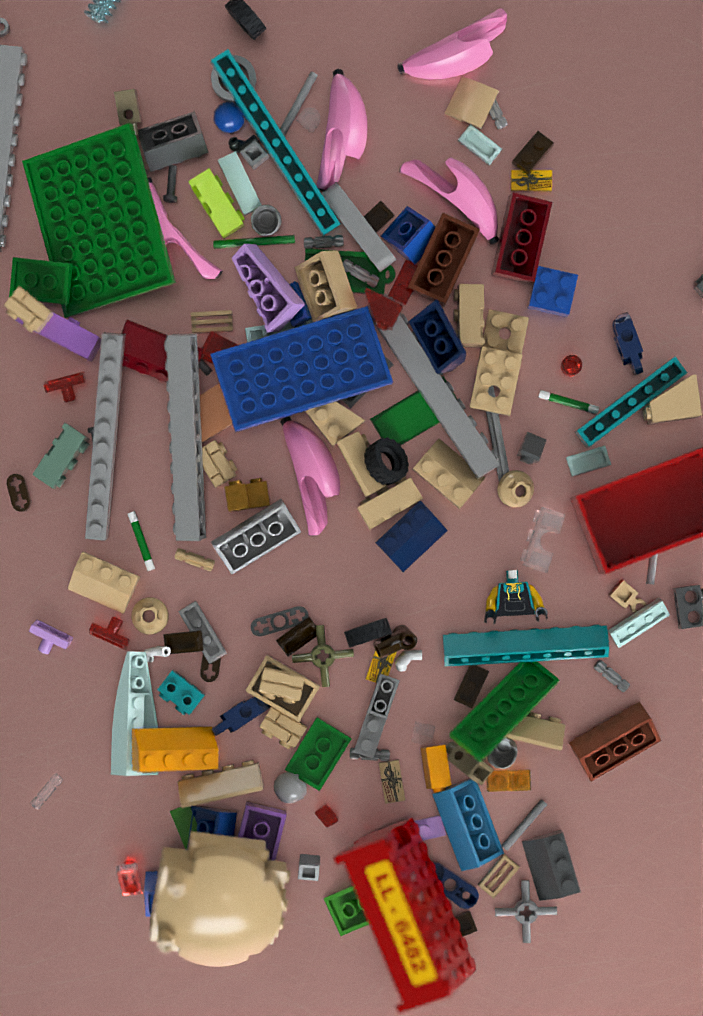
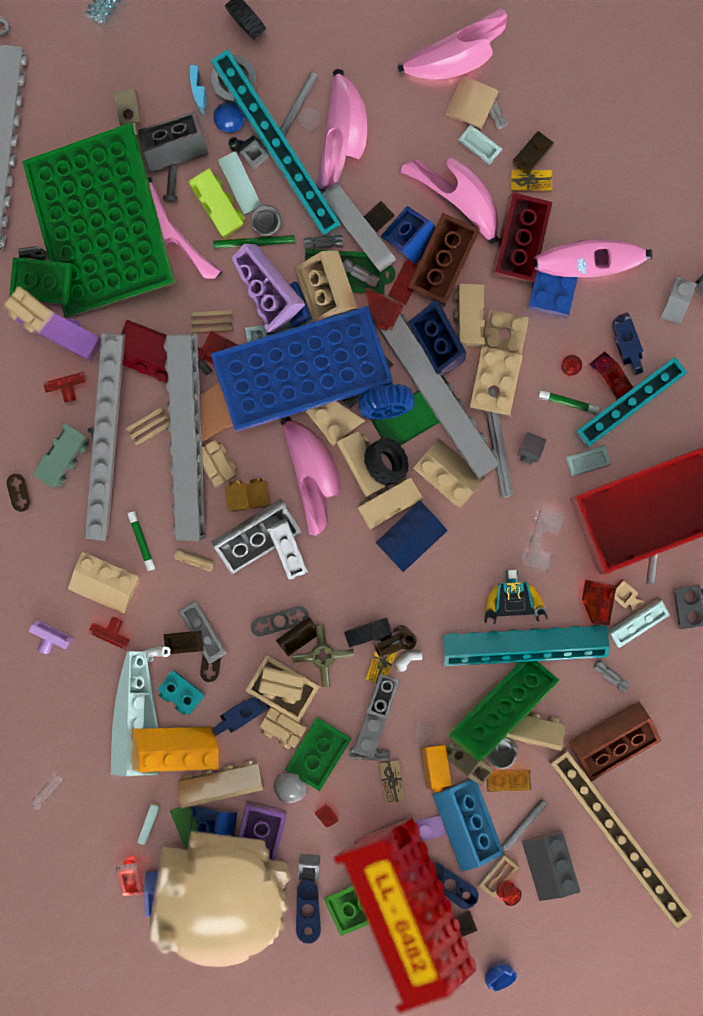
tan piece [131,597,169,635] -> none
dark brown plate [454,665,489,708] -> none
light grey bar [495,880,557,943] -> none
tan piece [497,470,534,507] -> none
tan slope [642,375,702,425] -> none
none -> pearl dark grey arm [18,246,47,260]
none -> tan tile [126,408,170,446]
none -> light aqua tile [137,802,160,845]
none -> medium azure slope [190,65,207,115]
none -> tile [267,519,308,580]
none -> dark blue piece [296,879,321,944]
none -> blue gear [358,384,414,420]
none -> blue hair [485,963,518,992]
none -> clear red wheel [496,880,522,906]
none -> bright pink piece [533,239,653,278]
none -> tan brick [549,750,693,929]
none -> clear red slope [582,579,617,626]
none -> clear red slope [589,351,633,400]
none -> light grey slope [660,277,696,325]

